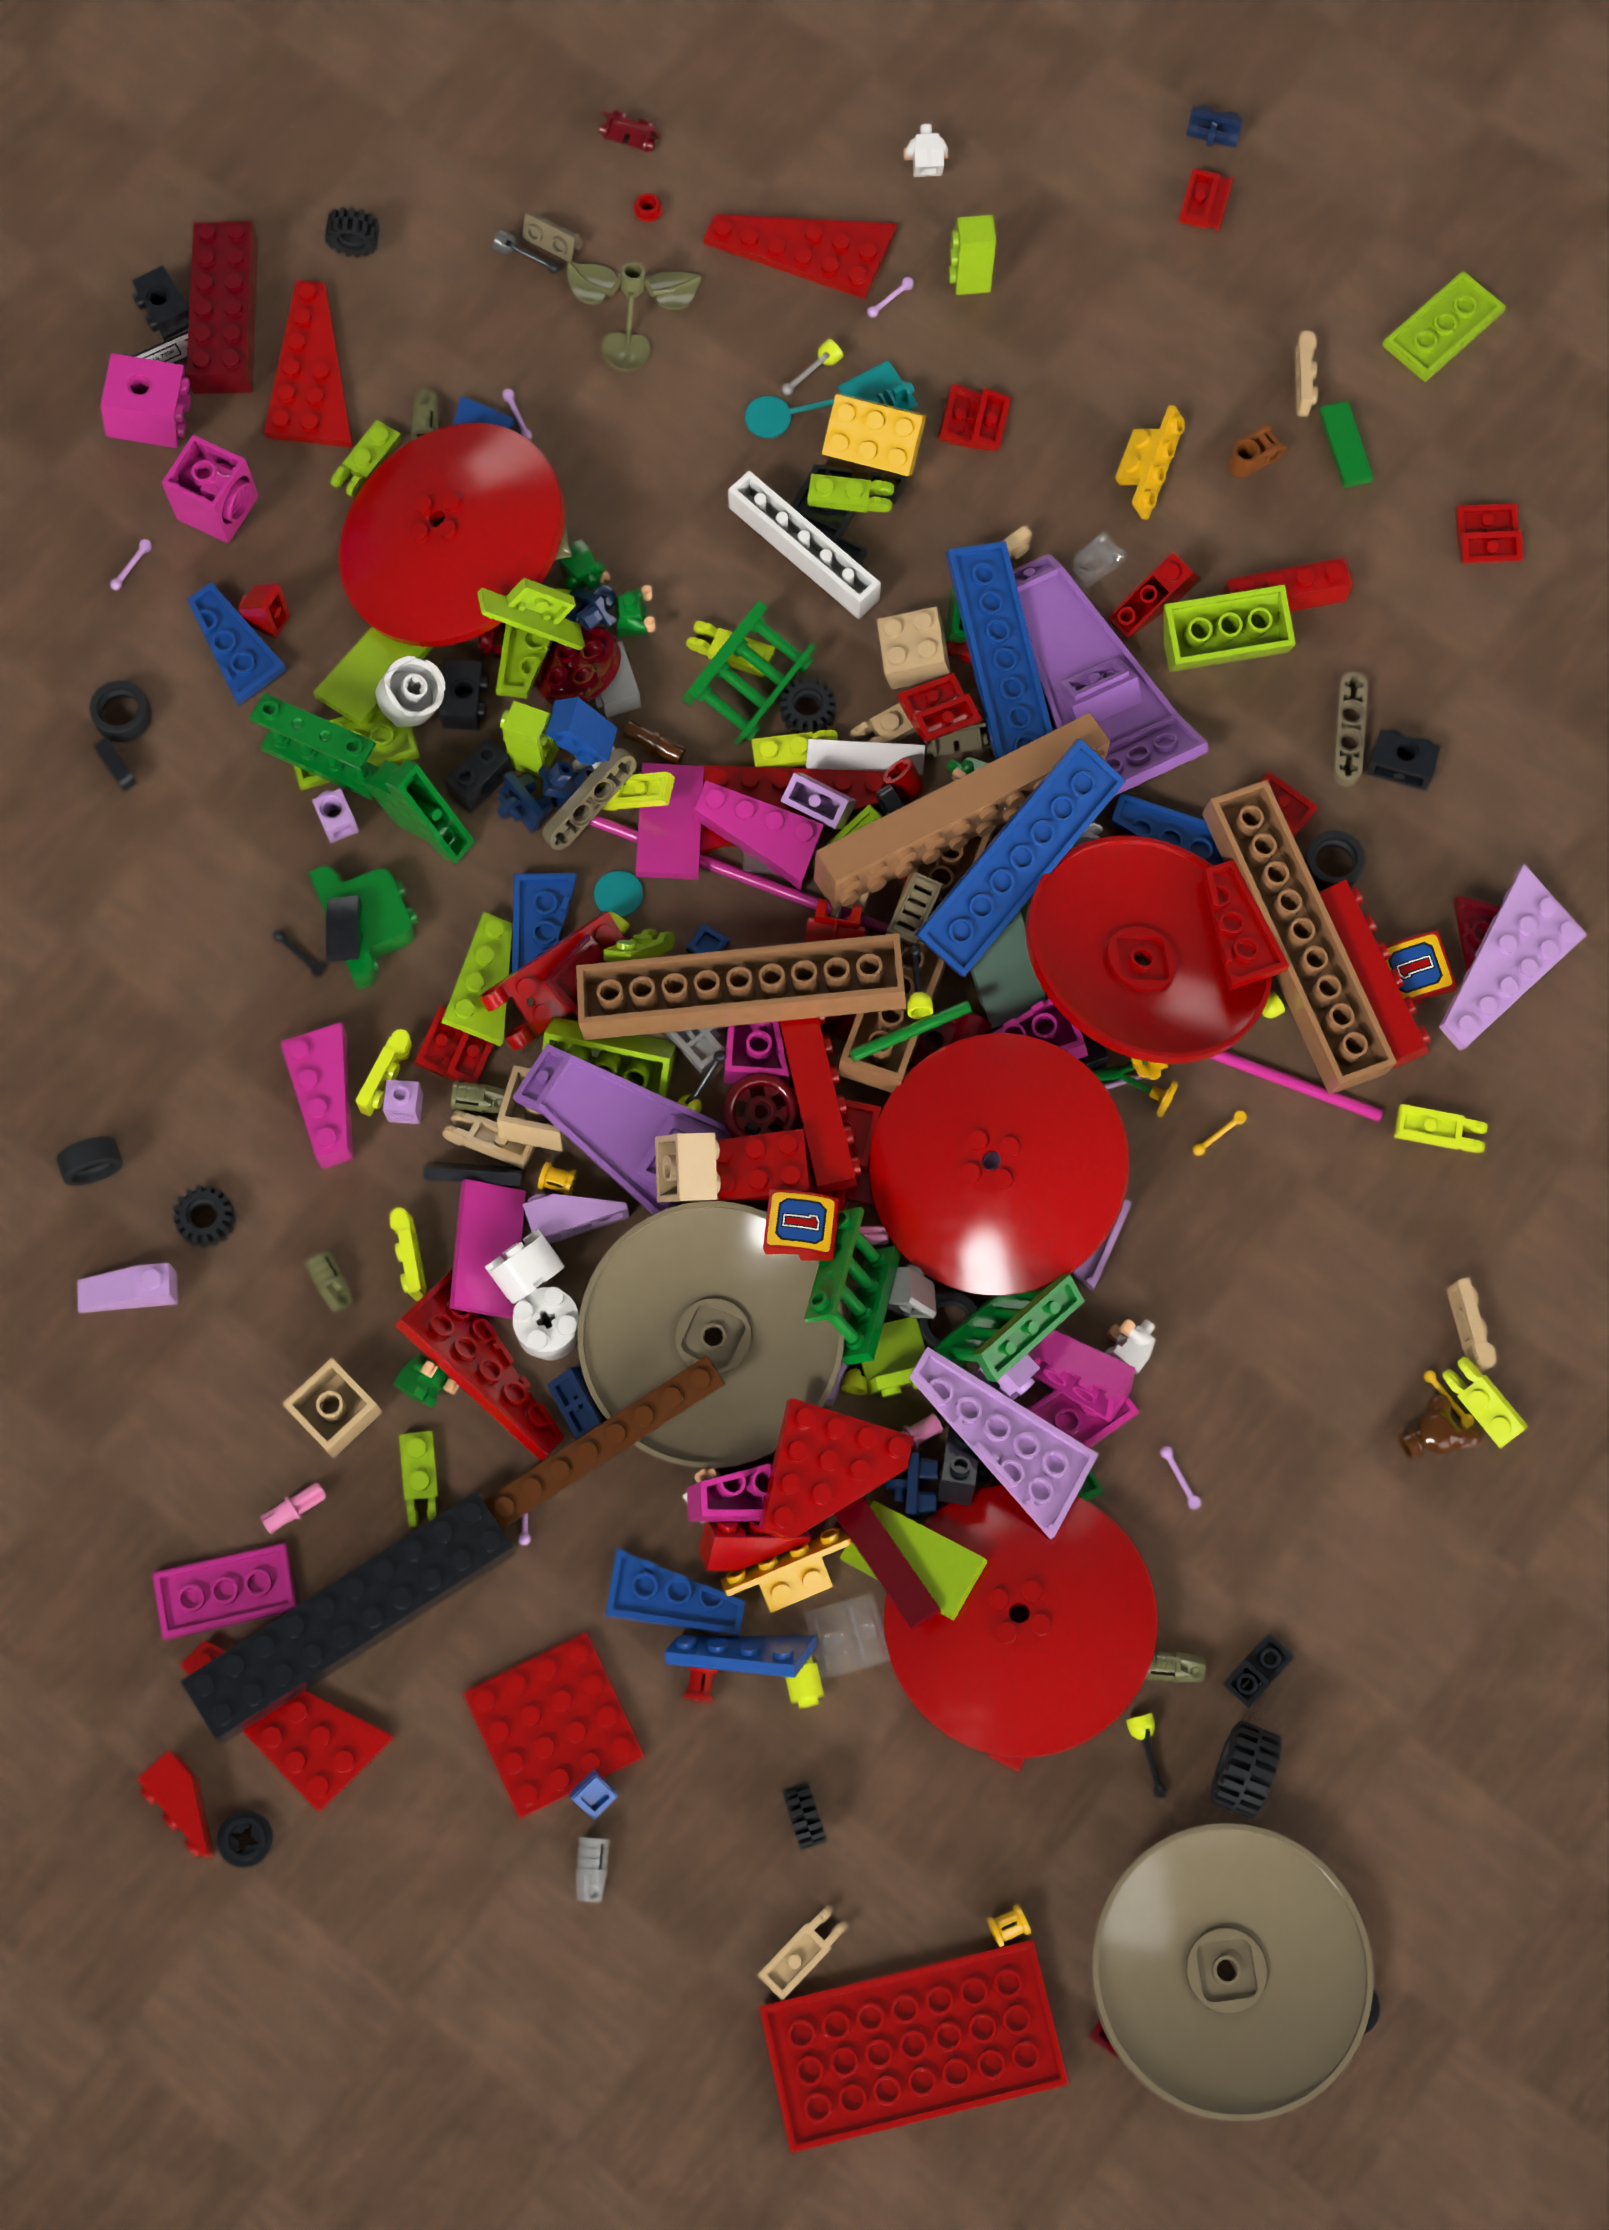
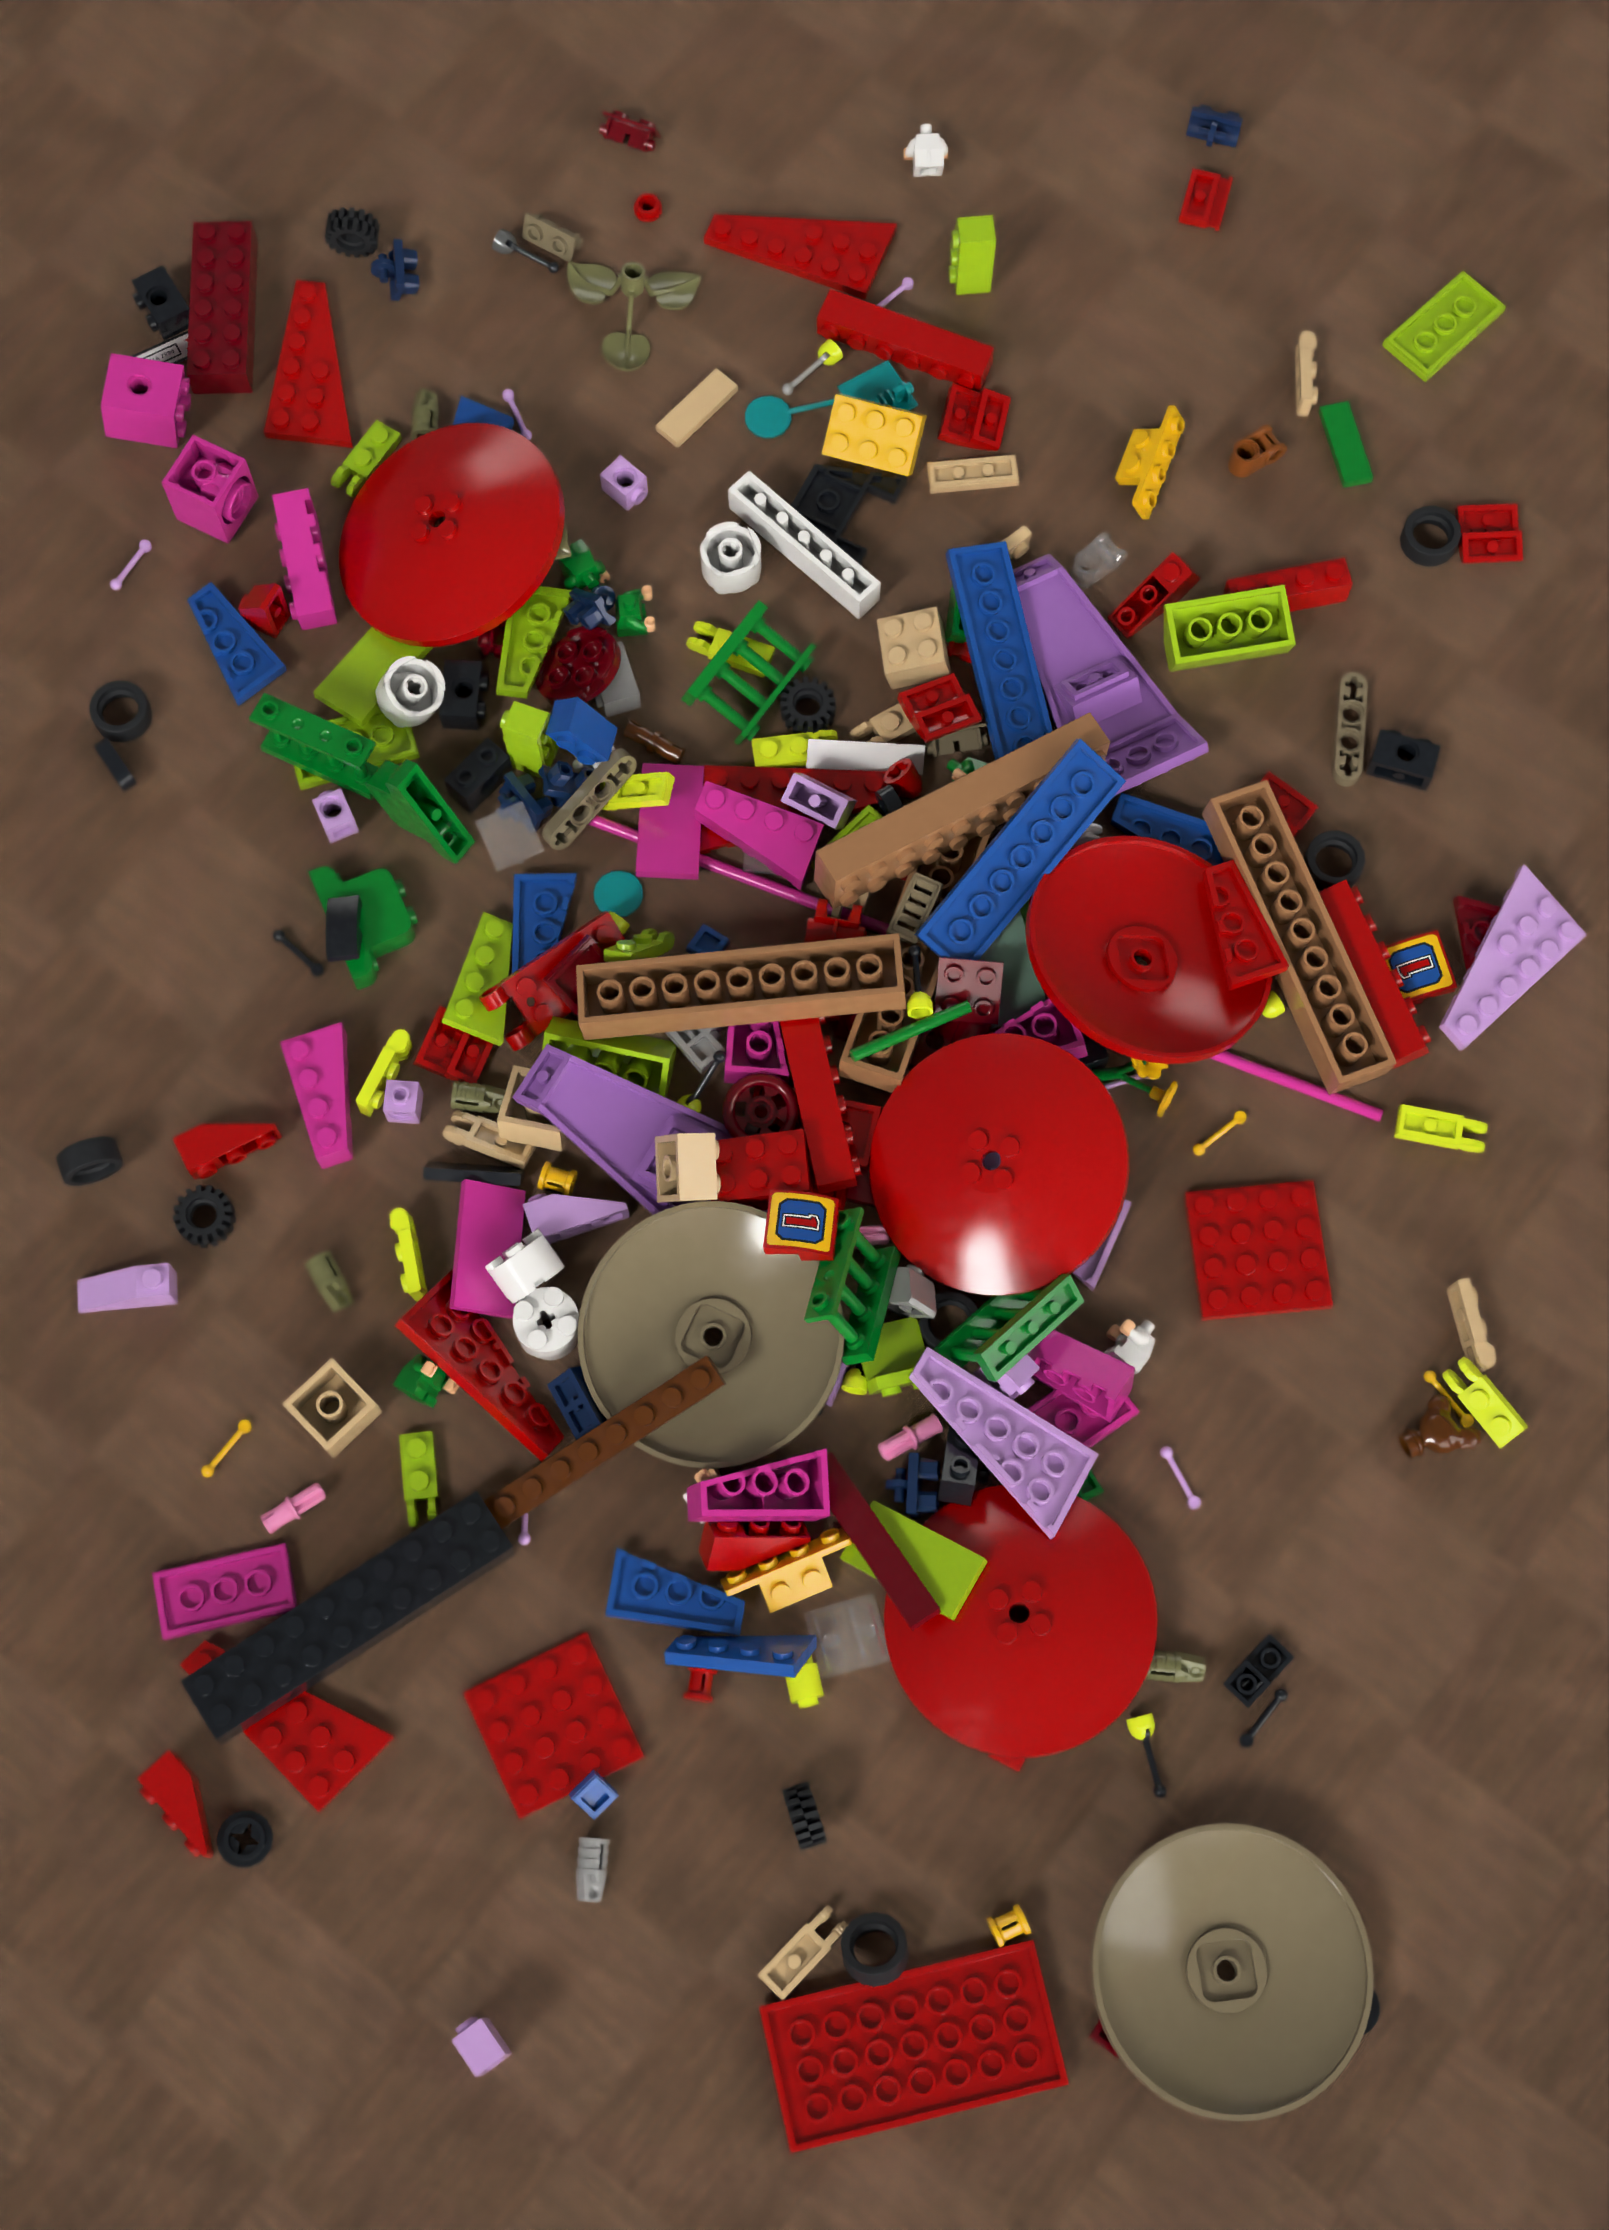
lime bracket [477,578,585,650] -> none
red plate [758,1398,914,1540] -> none
lime hinge [807,473,894,513] -> none
black tyre [1210,1720,1282,1819] -> none
none -> red slope [172,1123,282,1180]
none -> yellow hinge [201,1419,252,1477]
none -> dark pink wedge [272,488,338,631]
none -> dark blue hips [371,238,419,301]
none -> lavender brick [451,2016,512,2077]
none -> clear piece [475,801,544,872]
none -> lavender brick [600,455,648,511]
none -> tan tile [656,368,738,448]
none -> white brick [700,522,761,595]
none -> red brick [817,289,995,392]
none -> black tyre [840,1912,909,1987]
none -> tan tile [926,454,1019,494]
none -> hinge [934,957,1004,1025]
none -> red plate [1184,1180,1333,1321]
none -> black hinge [1239,1688,1288,1748]
none -> black tyre [1400,506,1461,567]

